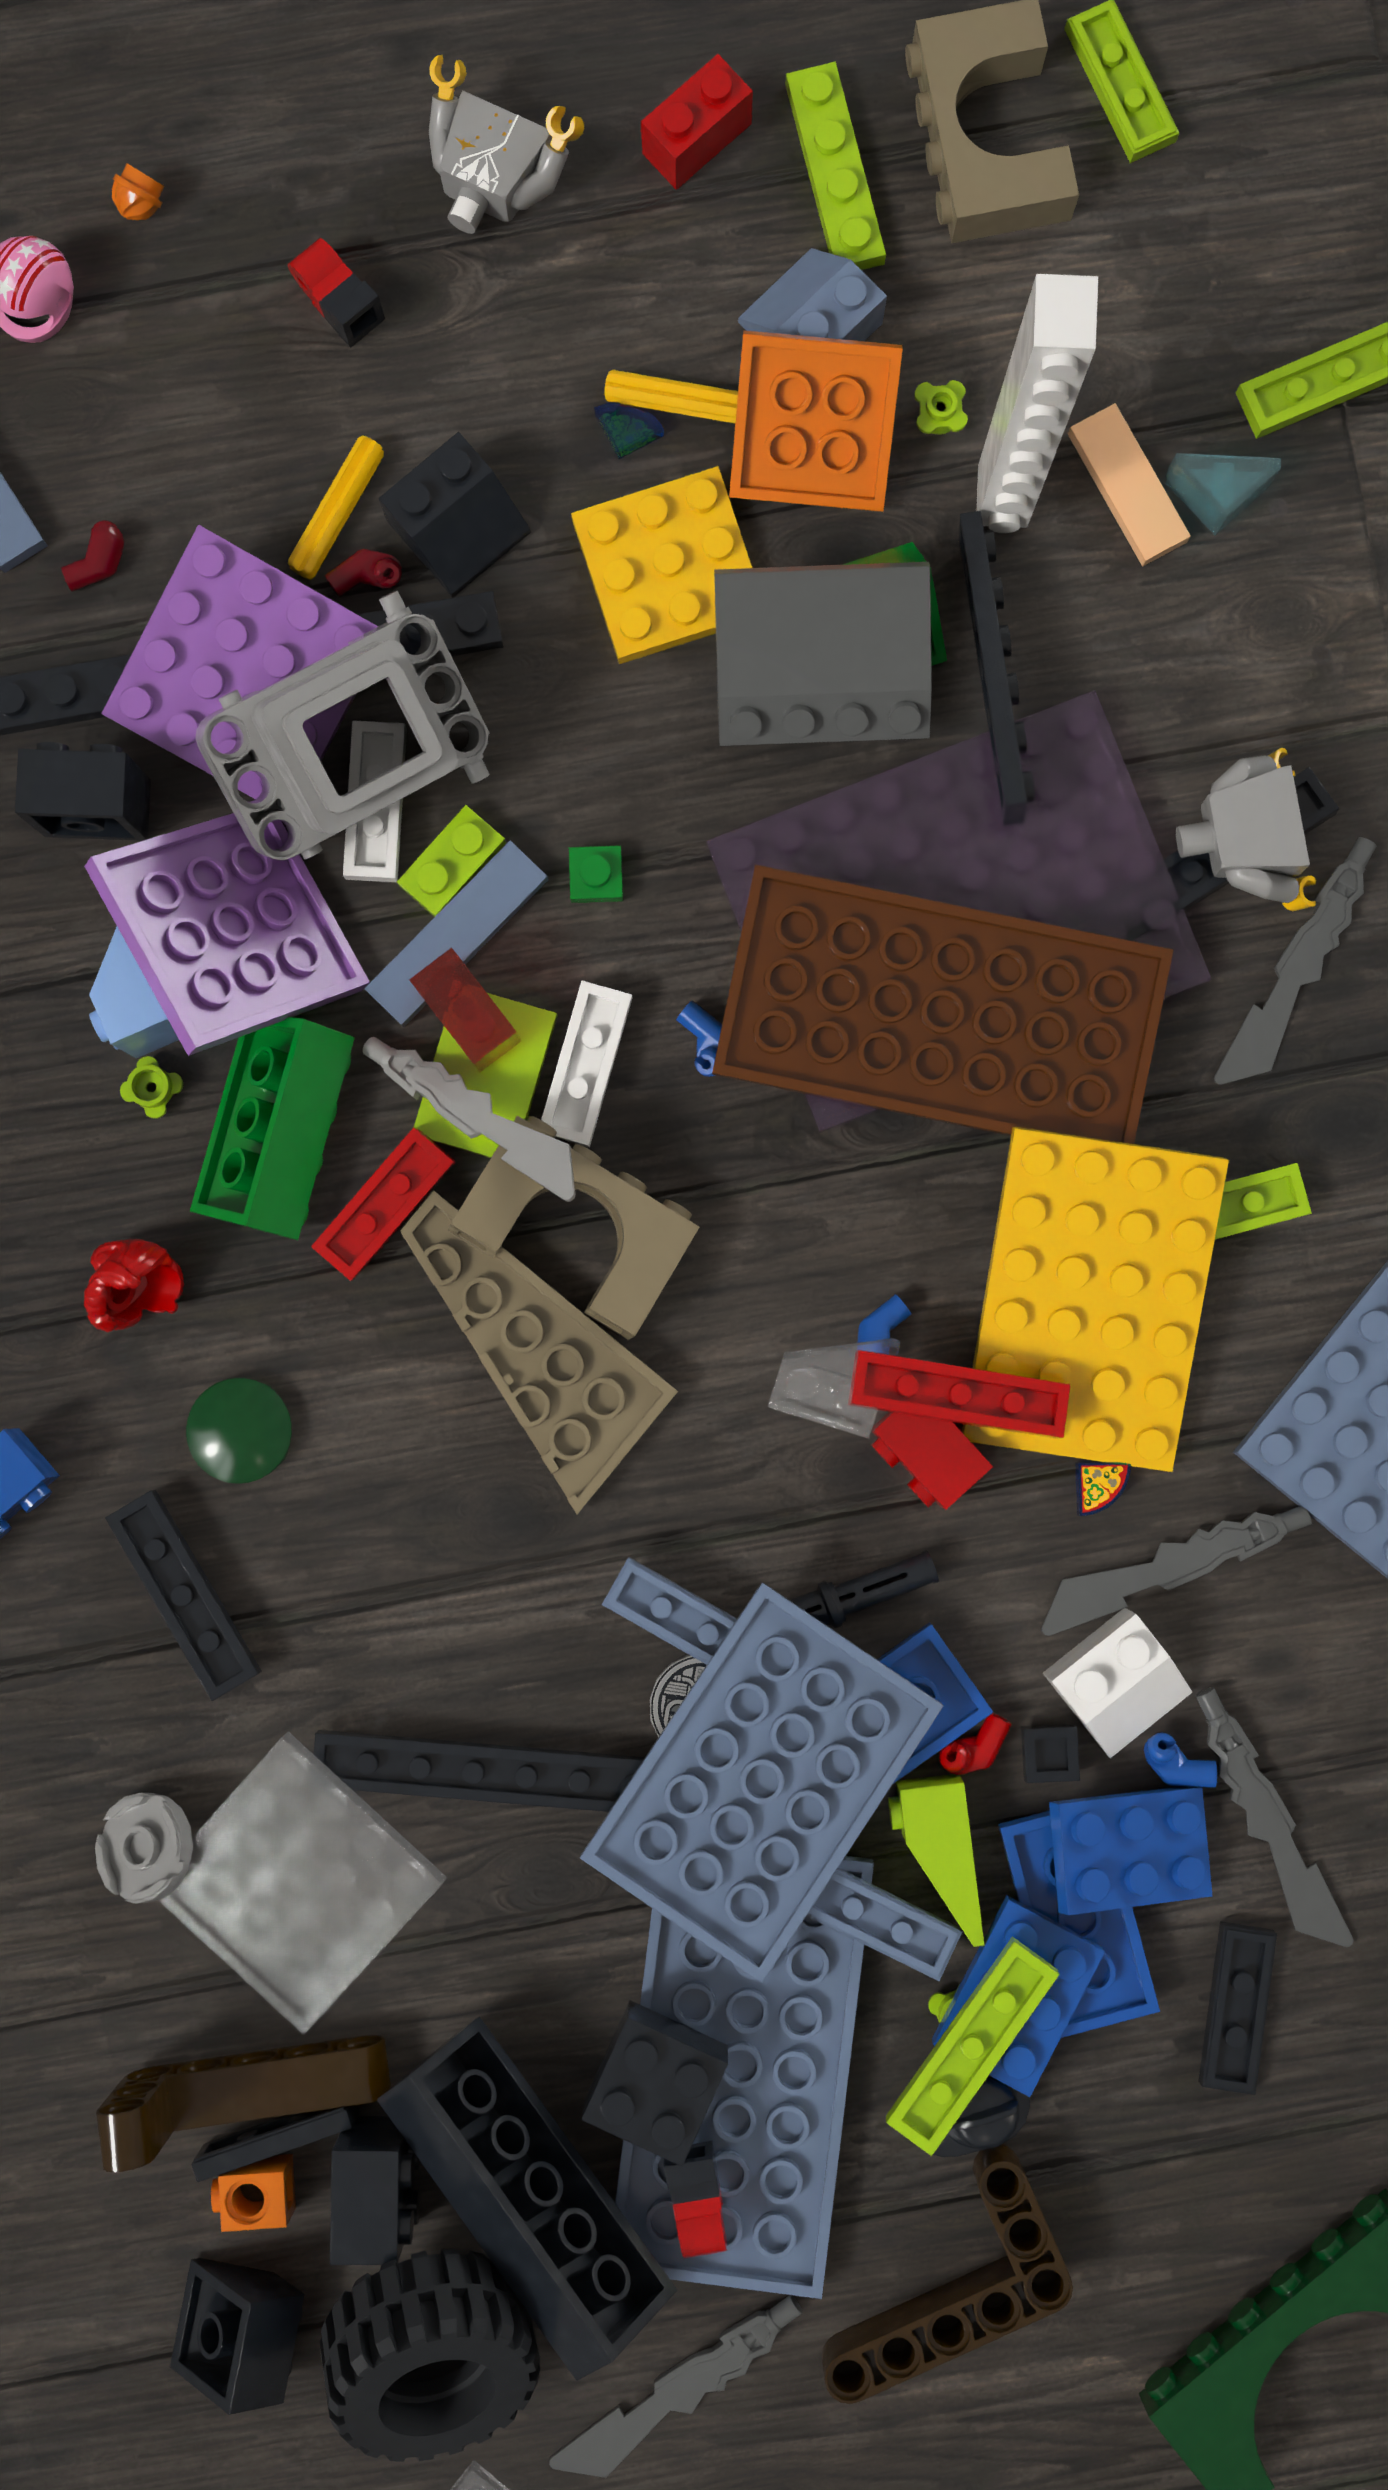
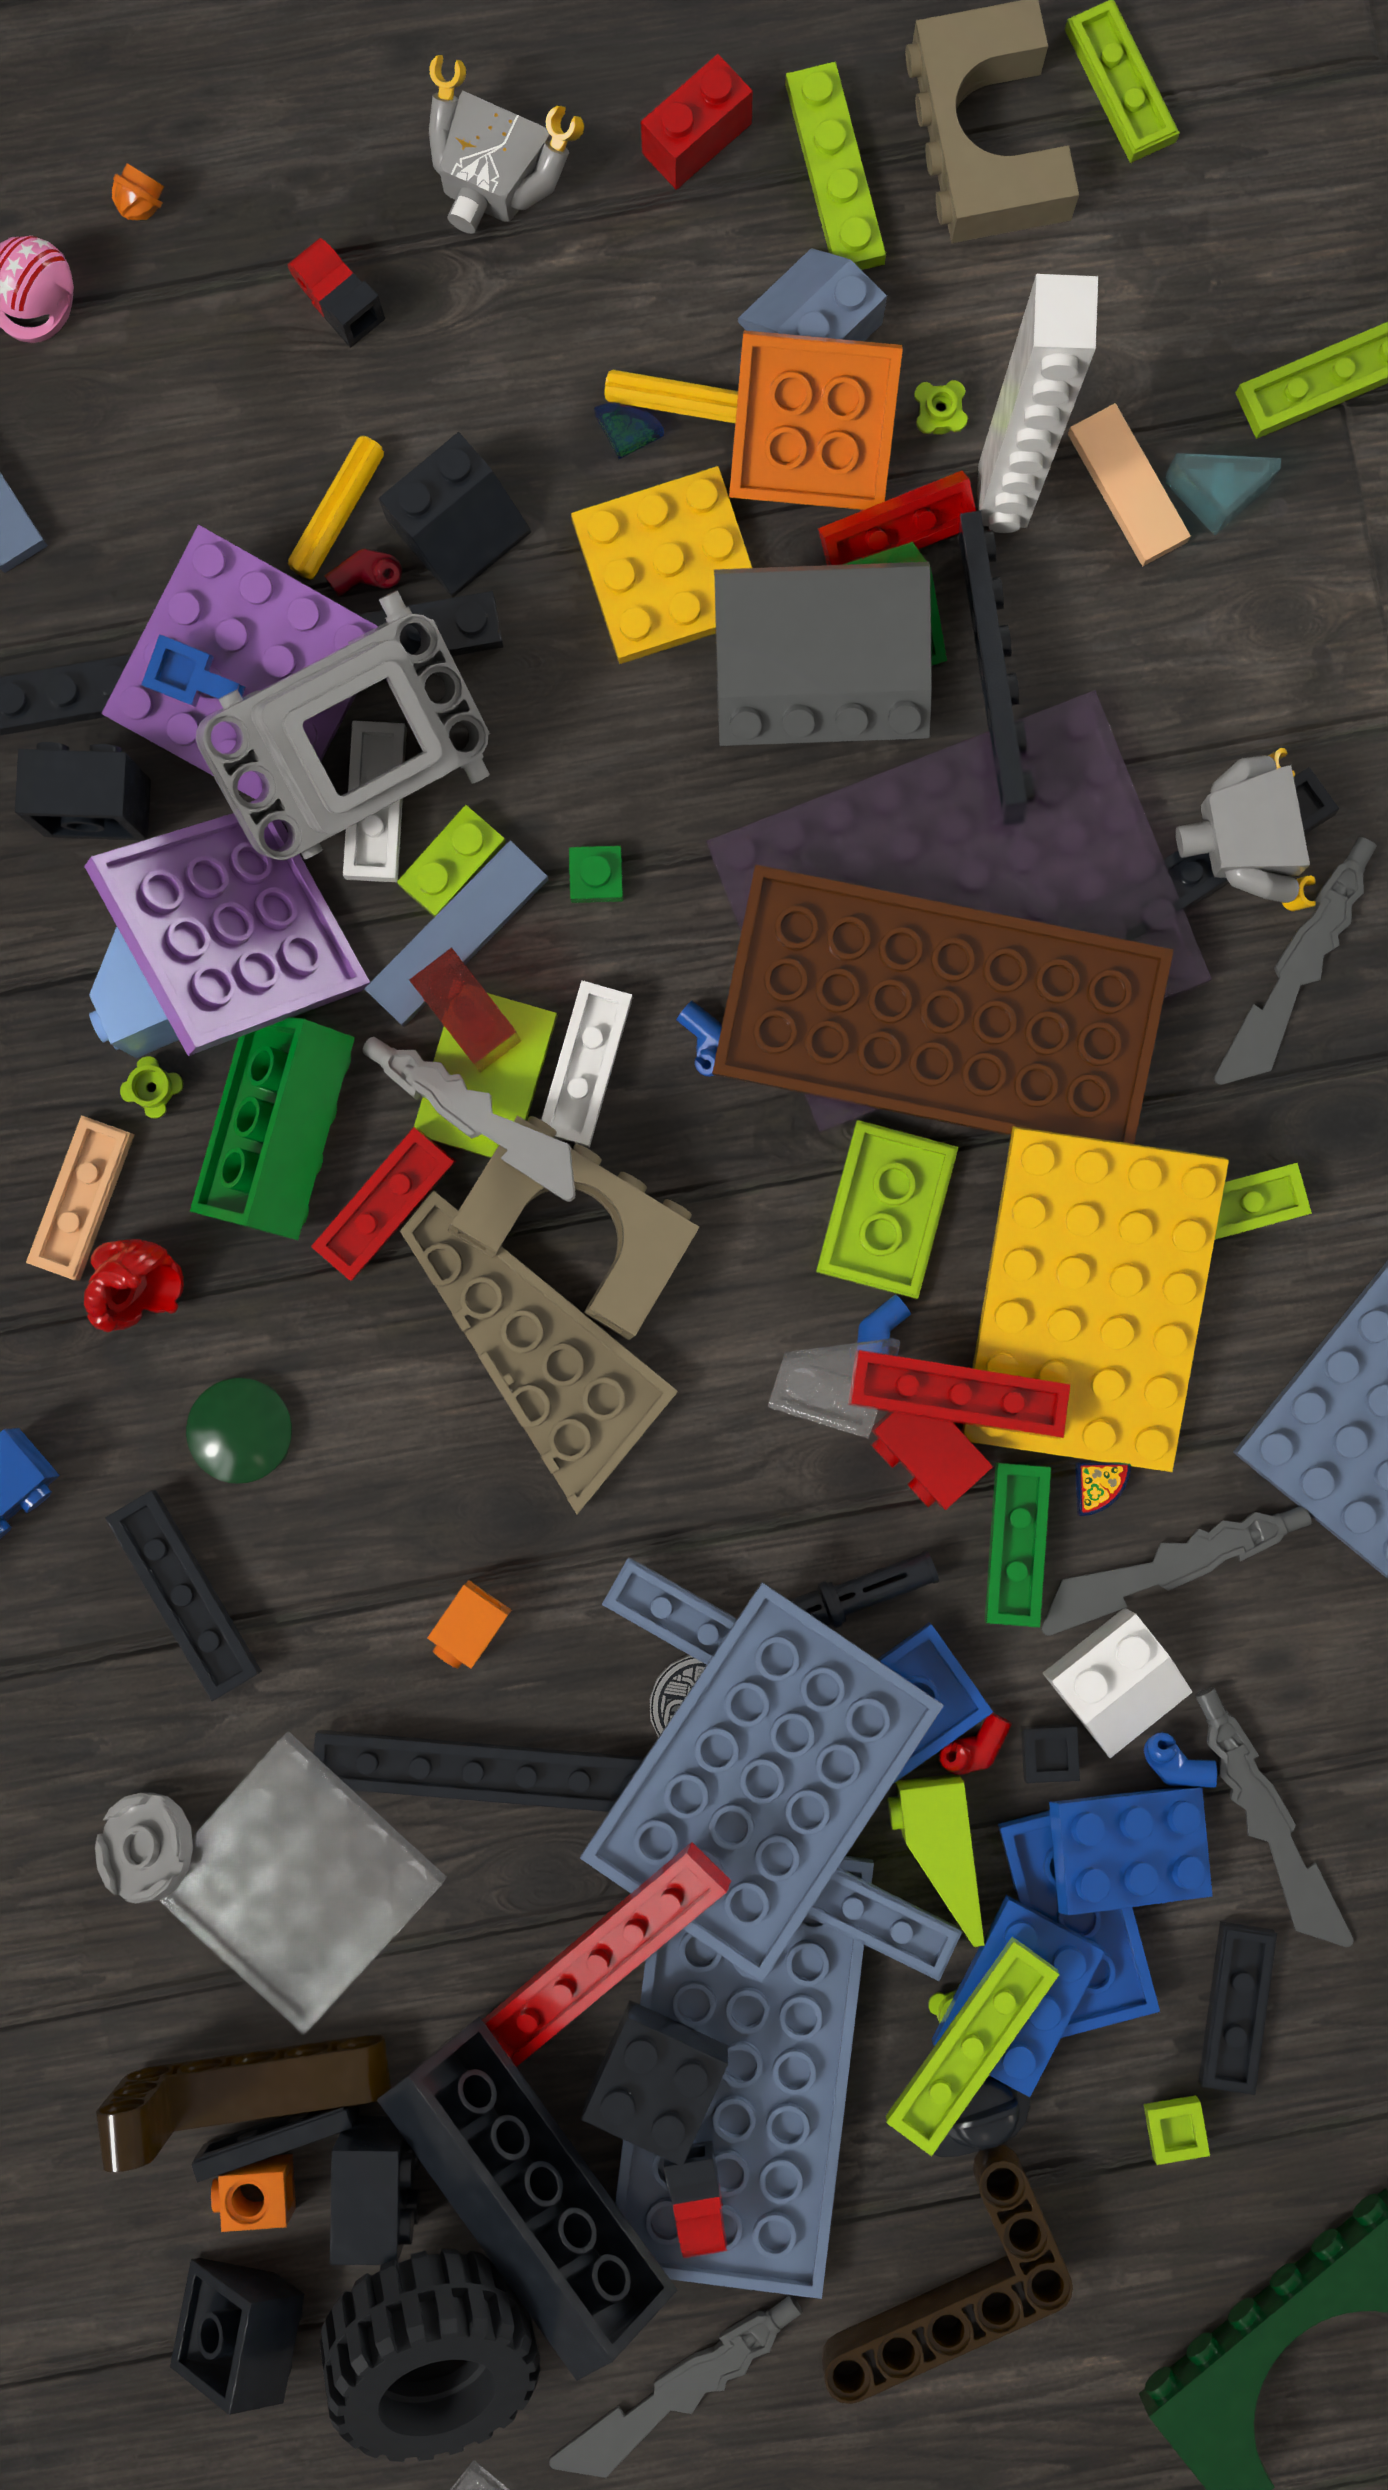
dark red arm [61,520,124,592] -> none
none -> light nougat tile [26,1115,134,1281]
none -> blue plate [141,634,246,707]
none -> orange brick [427,1580,512,1669]
none -> plate [482,1842,732,2067]
none -> lime tile [816,1120,958,1300]
none -> red plate [818,470,976,565]
none -> green plate [985,1462,1051,1627]
none -> lime plate [1143,2095,1210,2165]

